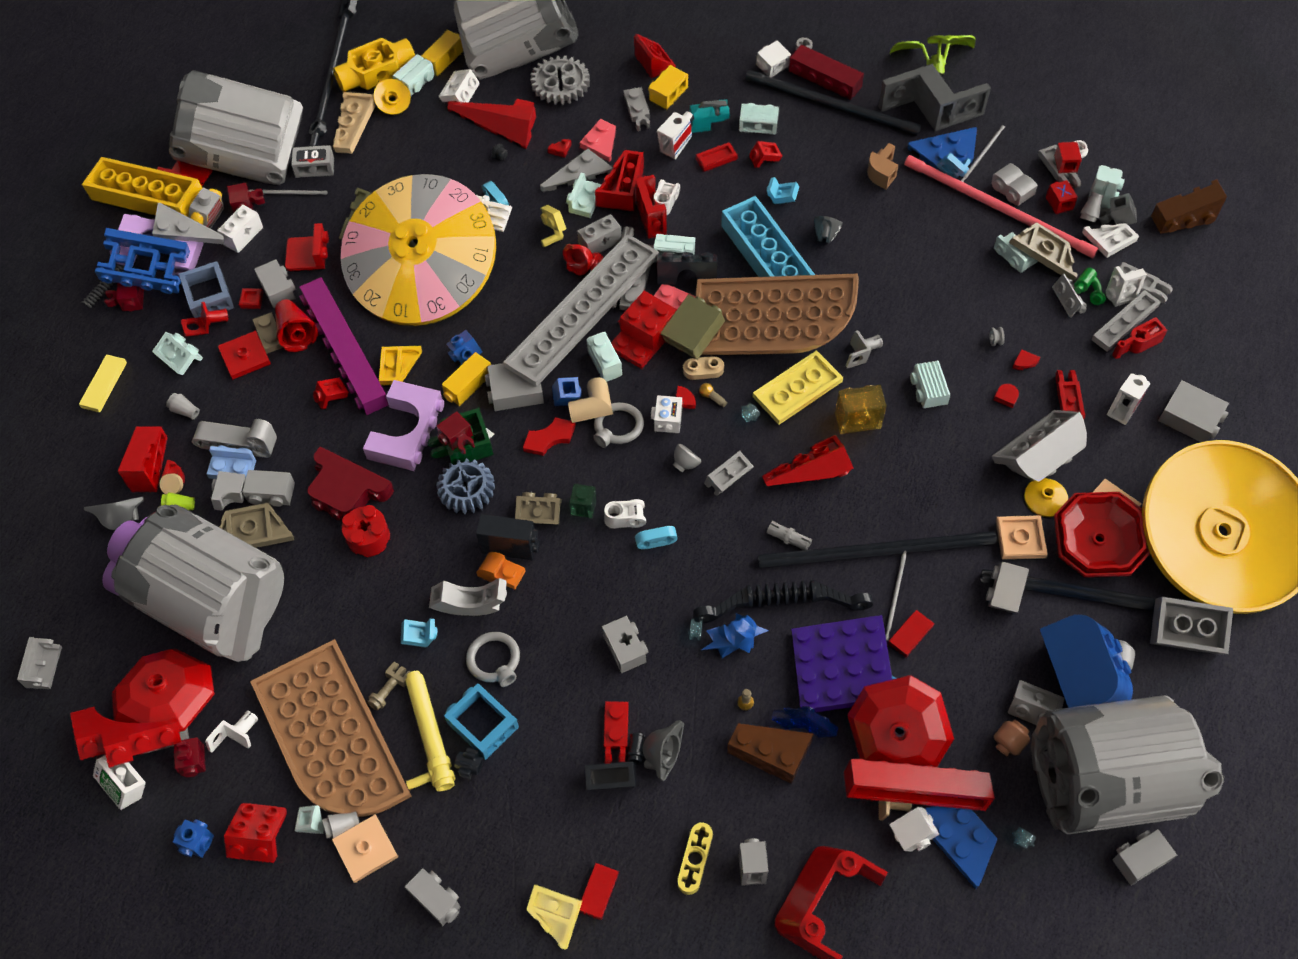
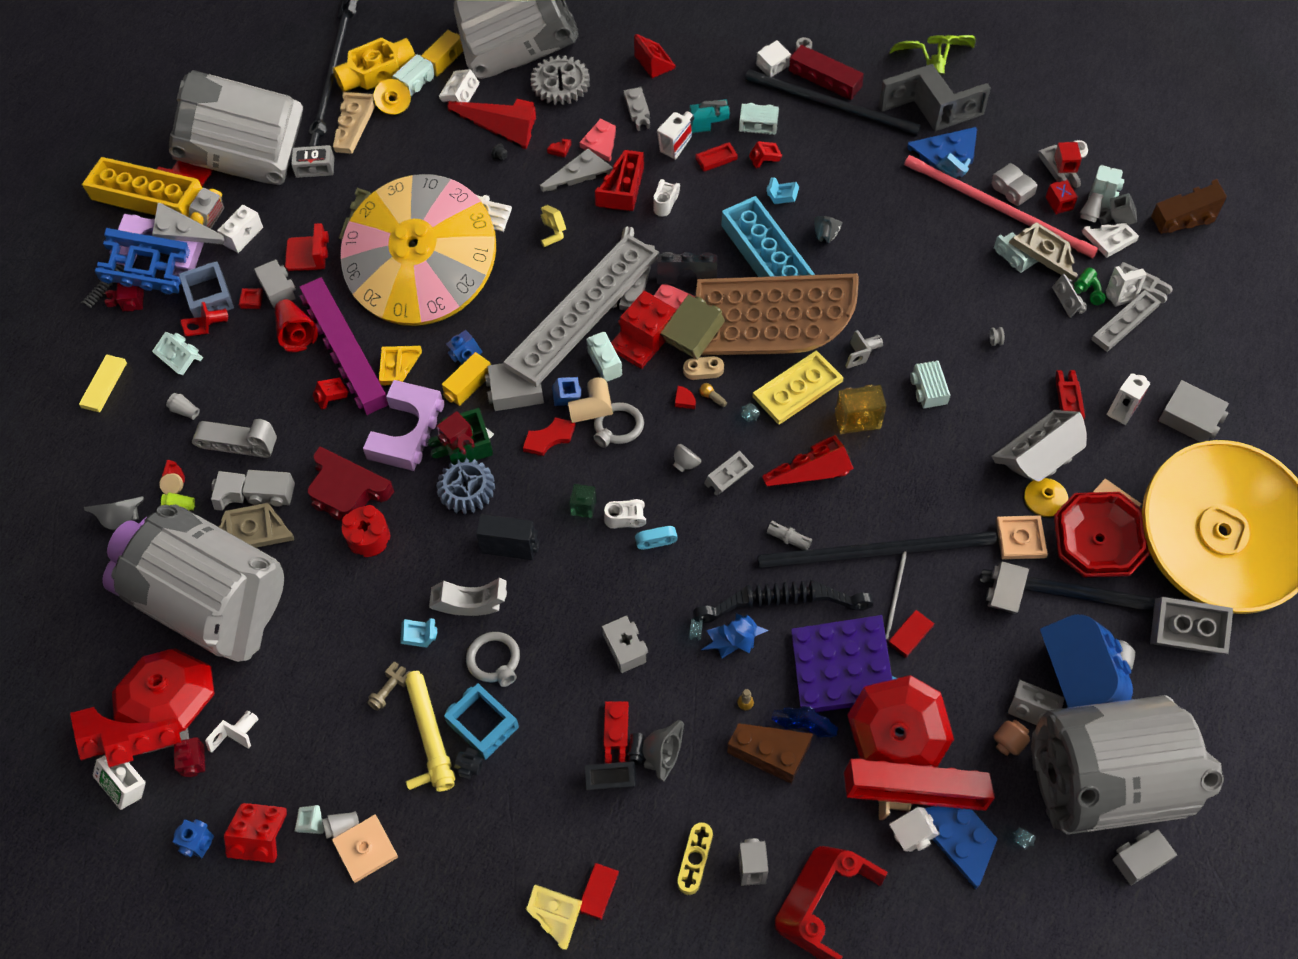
light grey hinge [17,637,62,689] -> none
red wedge [118,426,168,492] -> none
light blue bracket [207,445,256,479] -> none
red plate [218,331,271,379] -> none
dark red brick [227,183,265,213] -> none
light grey piece [249,190,327,195] -> none
medium nougat plate [250,639,412,817] -> none
dark tan plate [253,312,283,354] -> none
light grey brick [405,868,461,926] -> none
orange brick [477,552,526,590] -> none
medium azure beam [482,181,509,206] -> none
dark tan bracket [515,492,562,524] -> none
red hair [562,244,603,276] -> none
light aqua bracket [566,173,602,218] -> none
light grey brick [577,214,622,253] -> none
red panel [635,175,667,239] -> none
yellow brick [648,65,688,109] -> none
white head [651,395,682,433] -> none
light aqua brick [654,234,695,262] -> none
medium nougat brick [867,143,898,189] -> none
light grey piece [960,125,1005,182] -> none
red tile [994,384,1019,408] -> none
red tile [1013,349,1041,370] -> none
red piece [1112,317,1168,359] -> none

